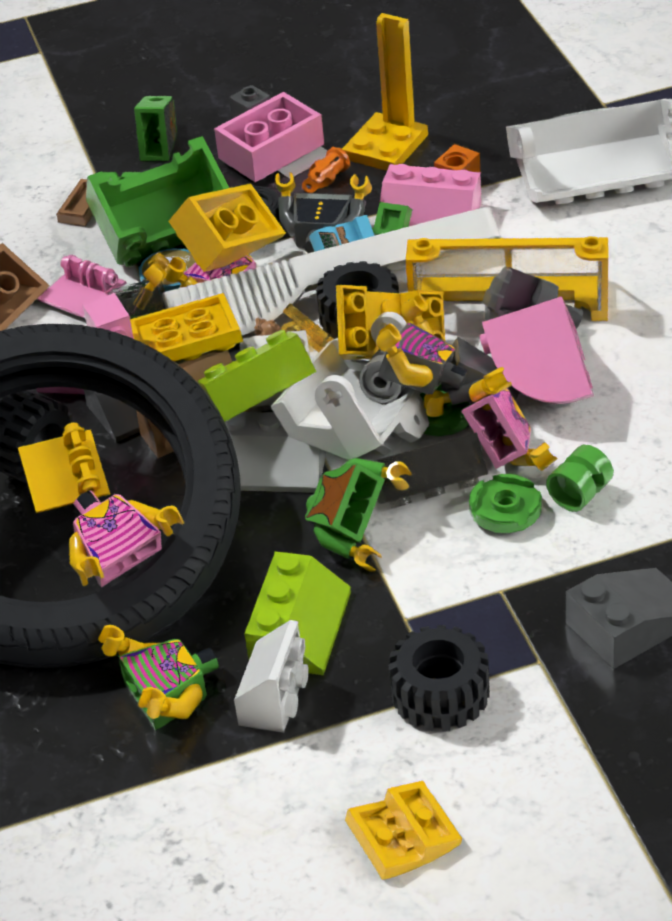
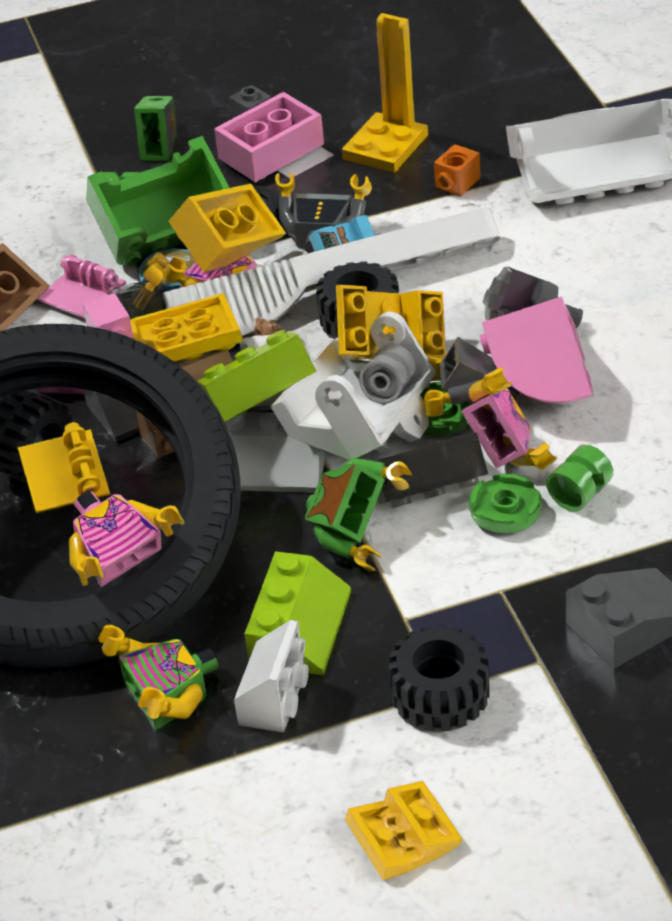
medium nougat tile [56,179,93,227] -> none
clear yellow plate [281,303,334,353] -> none
orange piece [302,147,350,193] -> none
bright green bracket [372,202,413,236] -> none
torso [376,294,468,394] -> none
bright pink slope [380,164,481,226] -> none
windscreen [406,236,609,321] -> none

